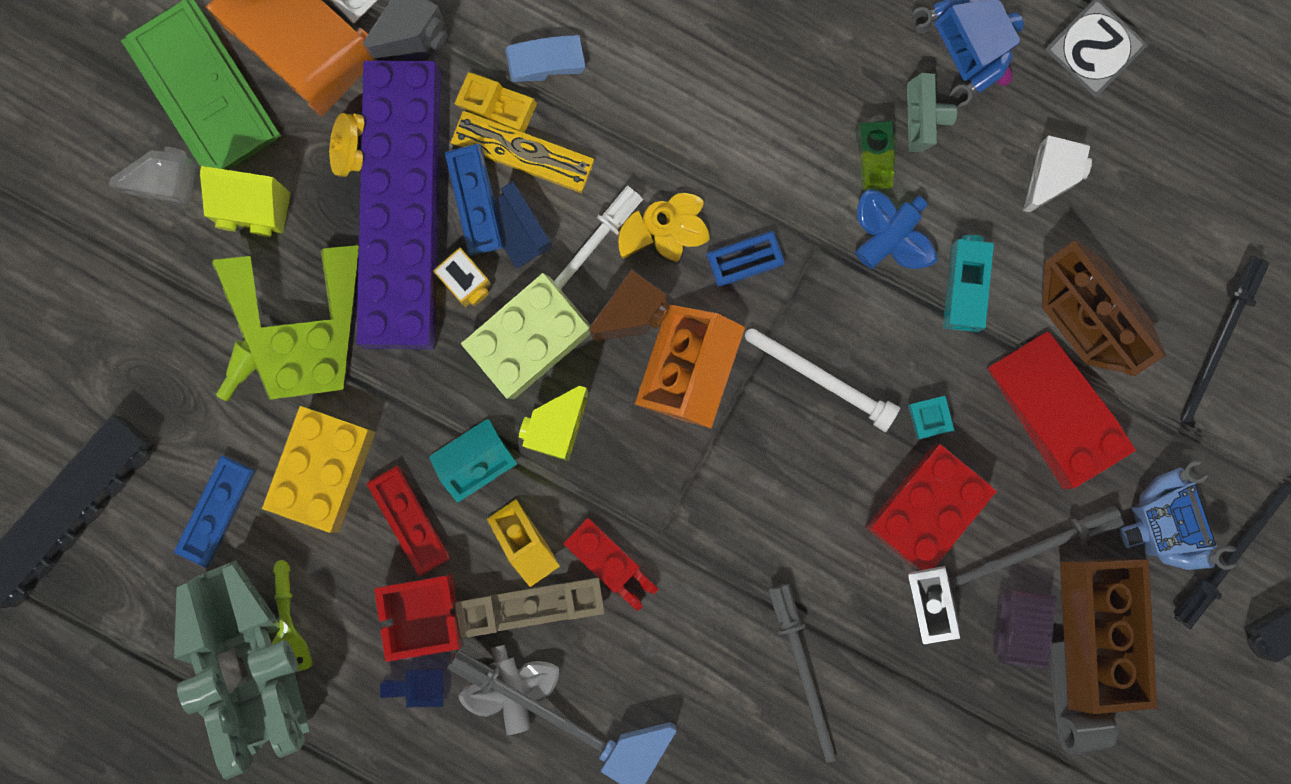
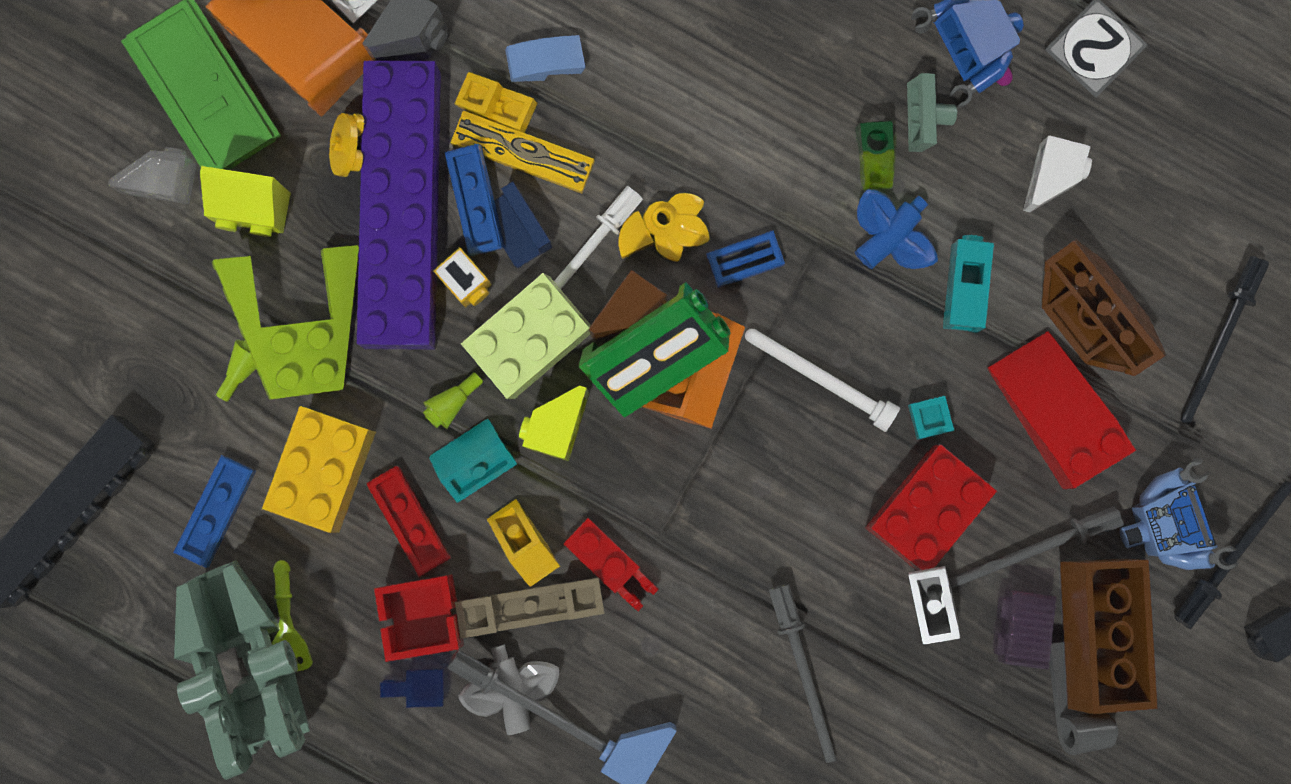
none -> lime cone [423,372,483,429]
none -> green panel [579,282,731,418]

